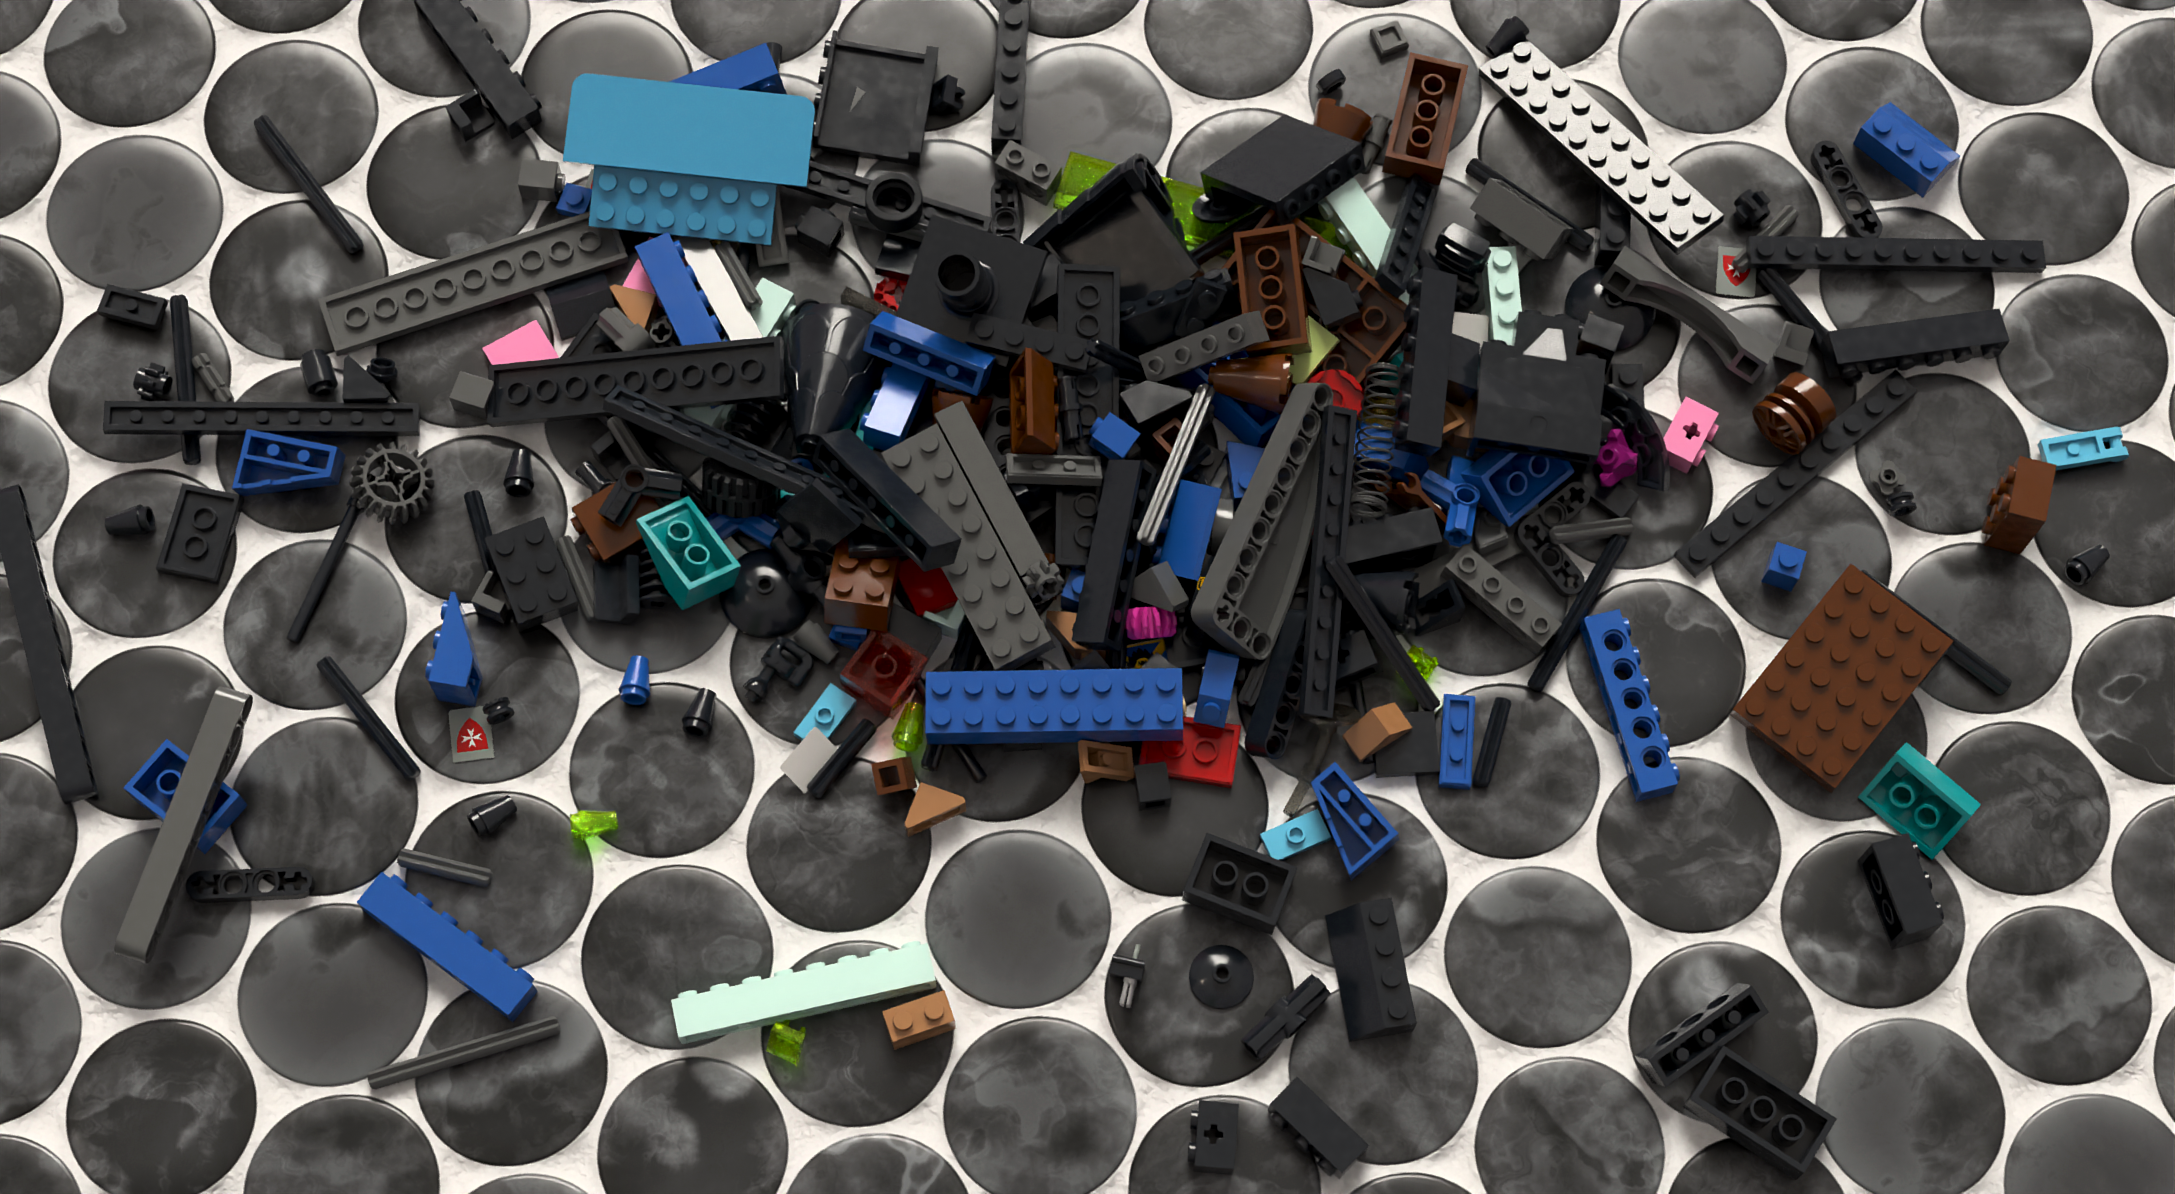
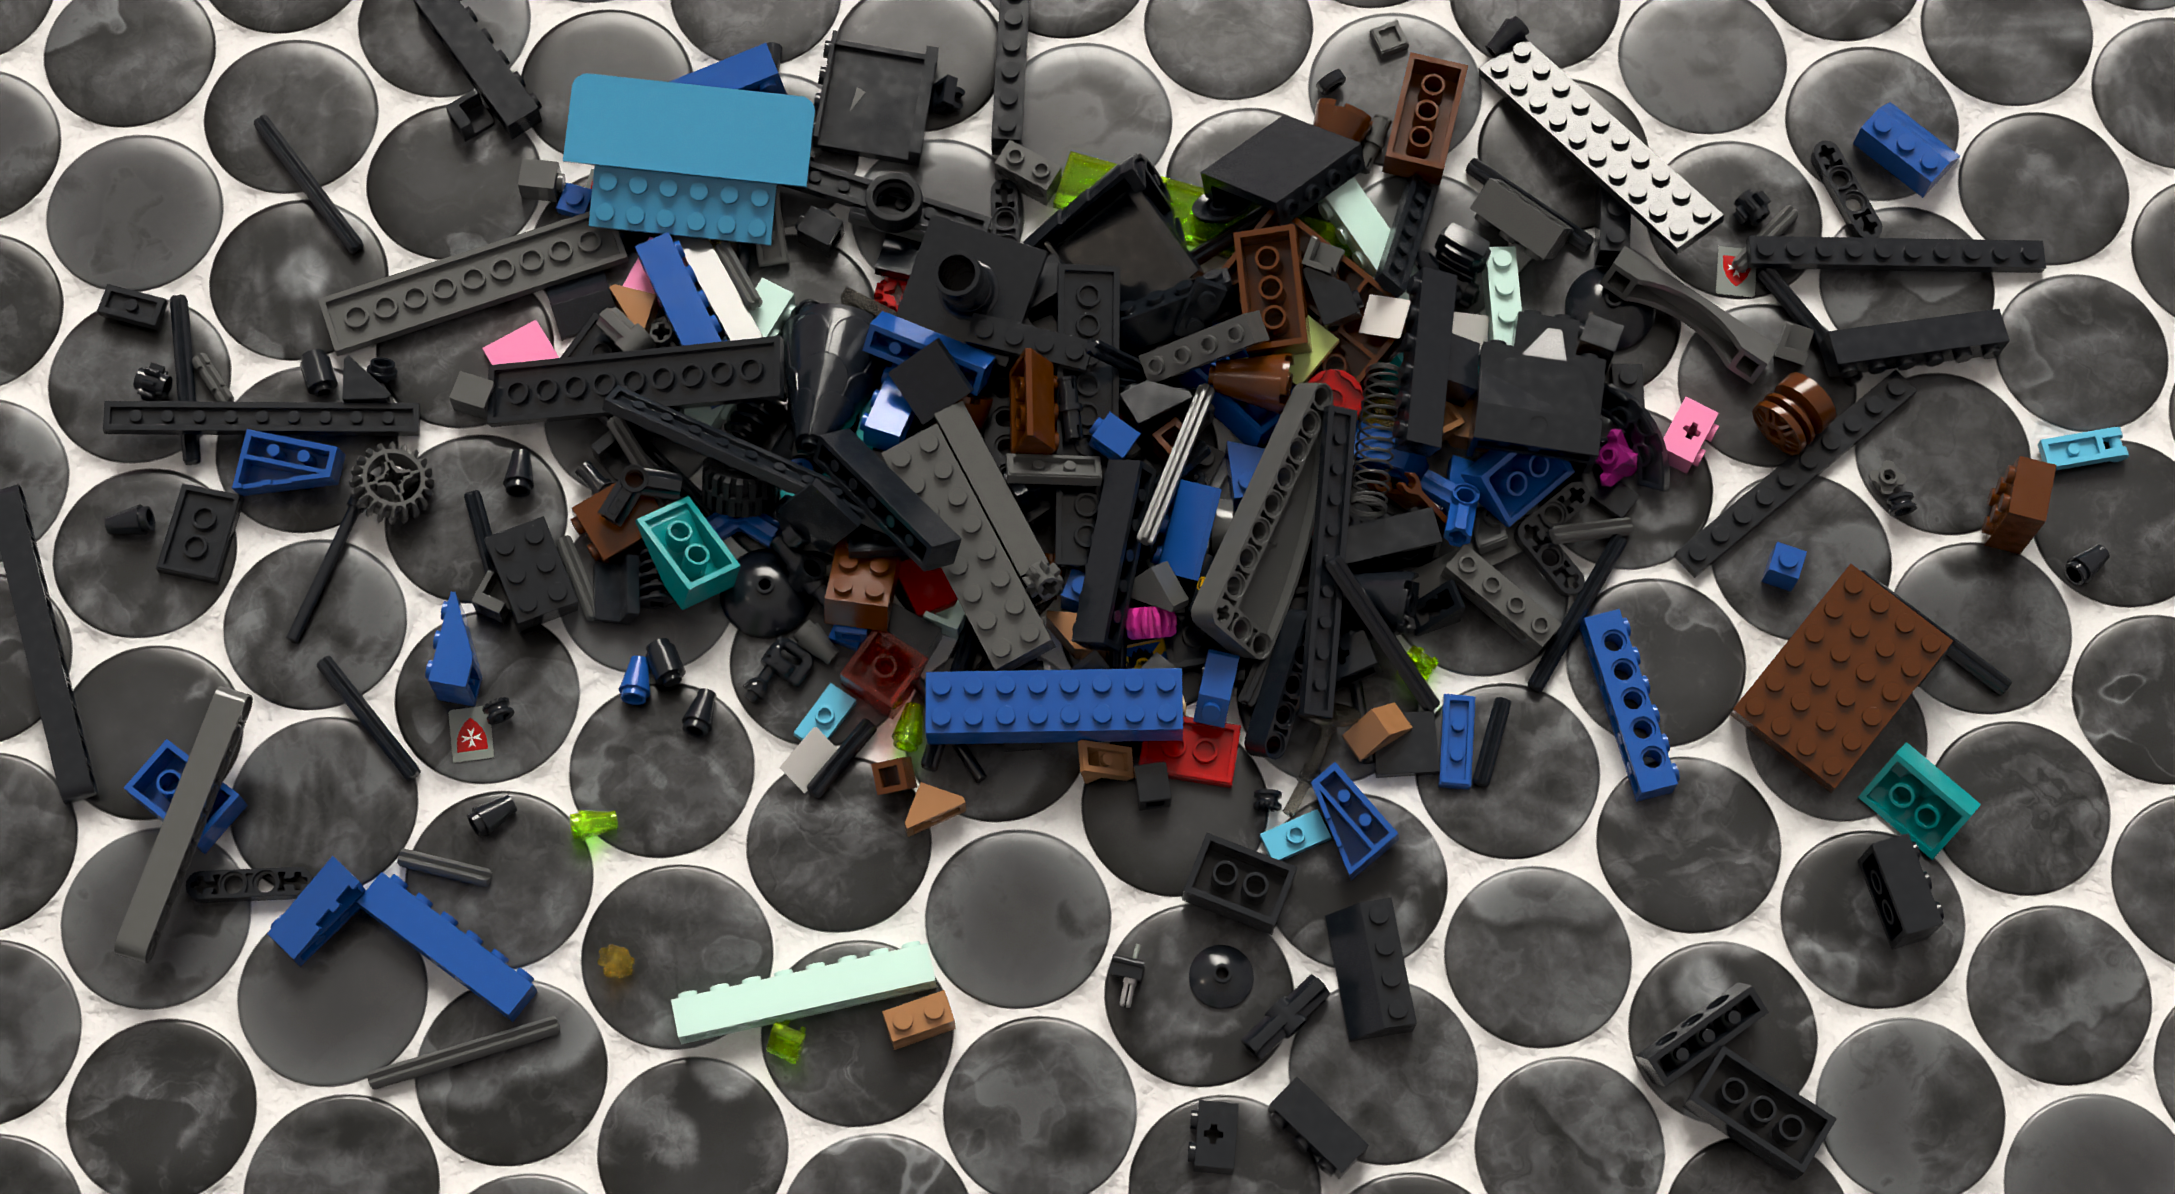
none -> blue wedge [267,856,366,967]
none -> clear yellow plant [597,944,635,978]
none -> black brick [646,638,686,687]
none -> black tile [888,338,974,425]
none -> black bush [1253,789,1282,812]
none -> white sticker [1359,294,1411,339]

